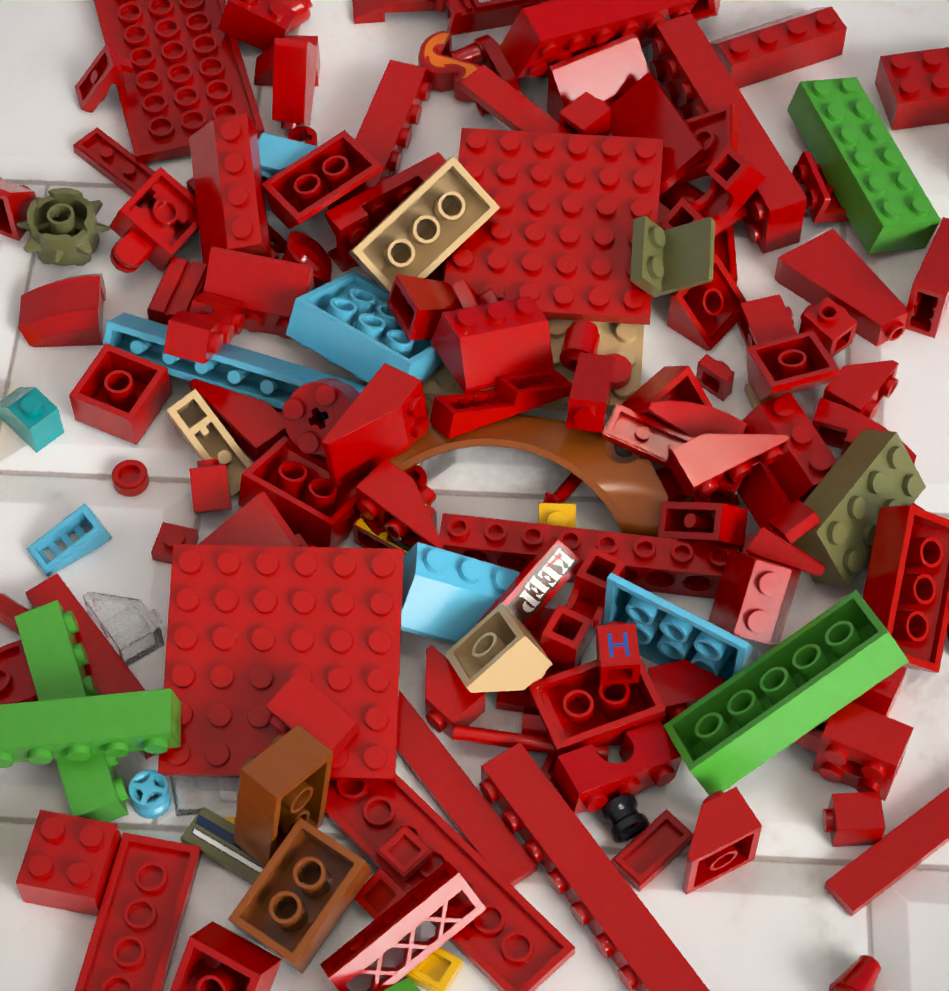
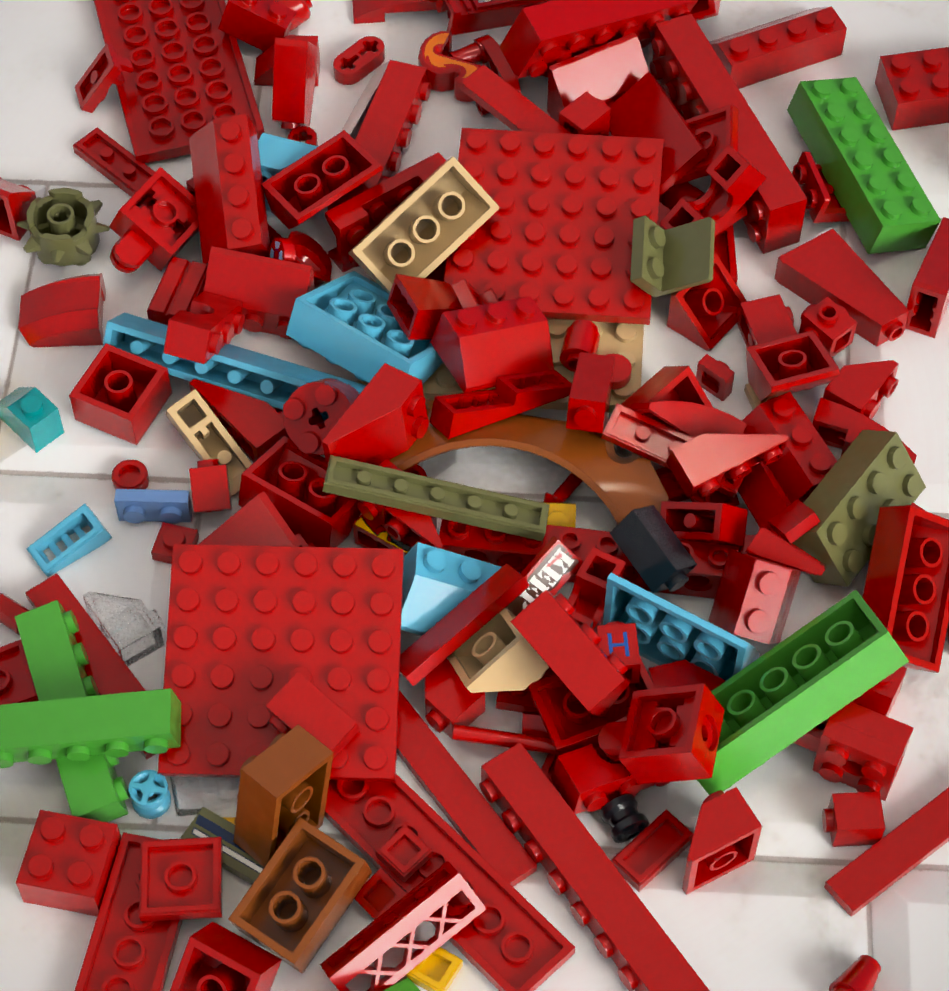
none -> medium blue plate [114,489,193,524]
none -> red tile [139,837,223,922]
none -> red tile [269,237,296,262]
none -> olive tile [322,455,549,541]
none -> red beam [333,36,385,85]
none -> white sticker [341,59,393,135]
none -> red tile [400,563,530,686]
none -> red slope [510,590,630,717]
none -> red brick [598,683,725,784]
none -> black brick [610,505,697,593]

